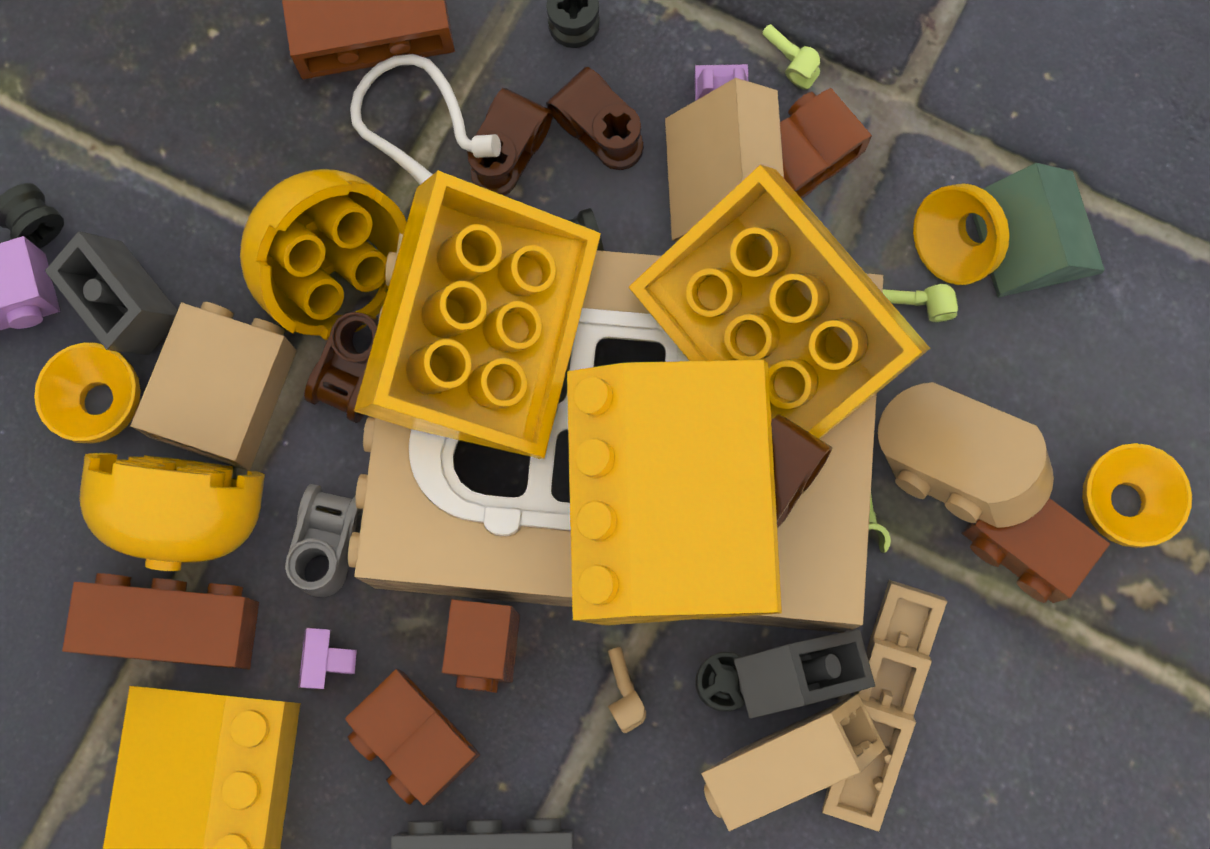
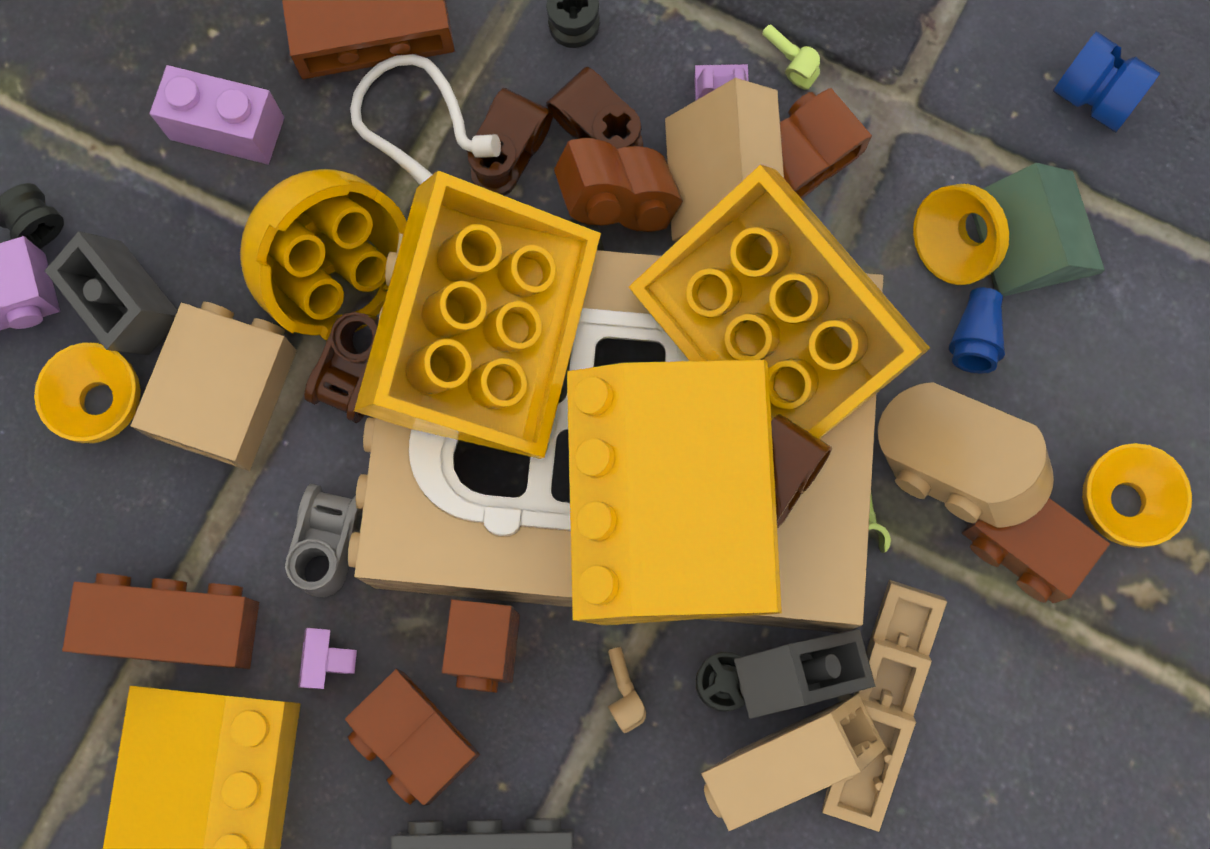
yellow cylinder [80,453,265,571] -> none
yellowish green hand [882,284,958,322] -> none
none -> lavender brick [149,65,285,165]
none -> dark orange brick [554,138,683,232]
none -> blue cone [948,287,1005,374]
none -> blue wheel [1053,31,1160,133]

